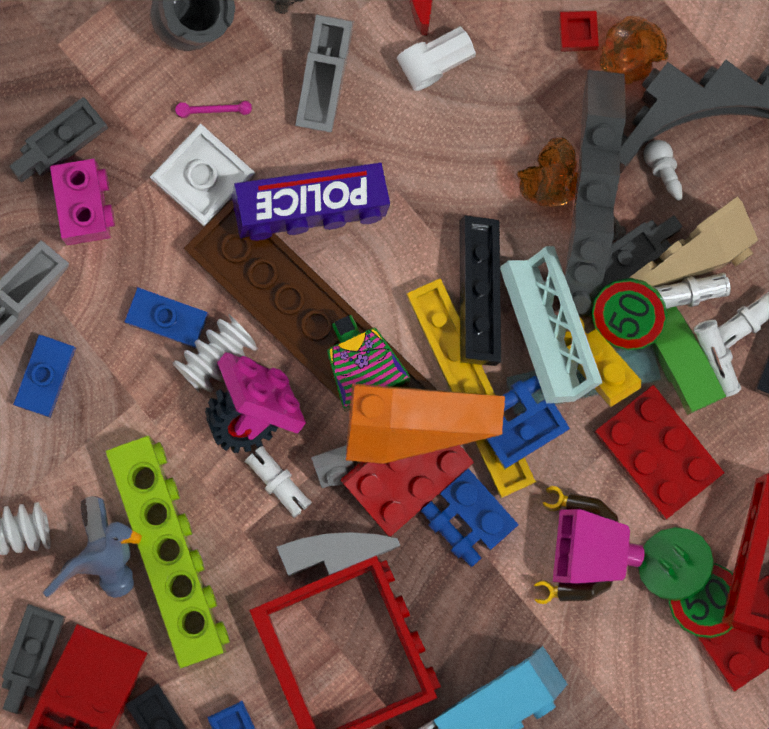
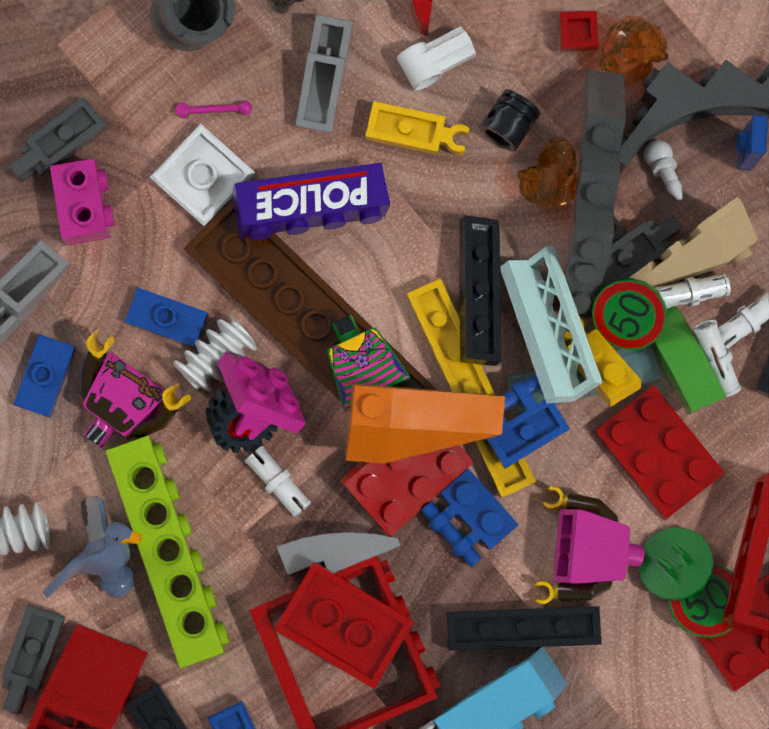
light grey plate [311,445,354,489] -> none
none -> torso [80,329,191,448]
none -> red plate [274,561,414,689]
none -> yellow plate [365,101,470,155]
none -> black plate [446,606,602,651]
none -> black piece [479,89,541,151]
none -> blue plate [736,116,768,171]

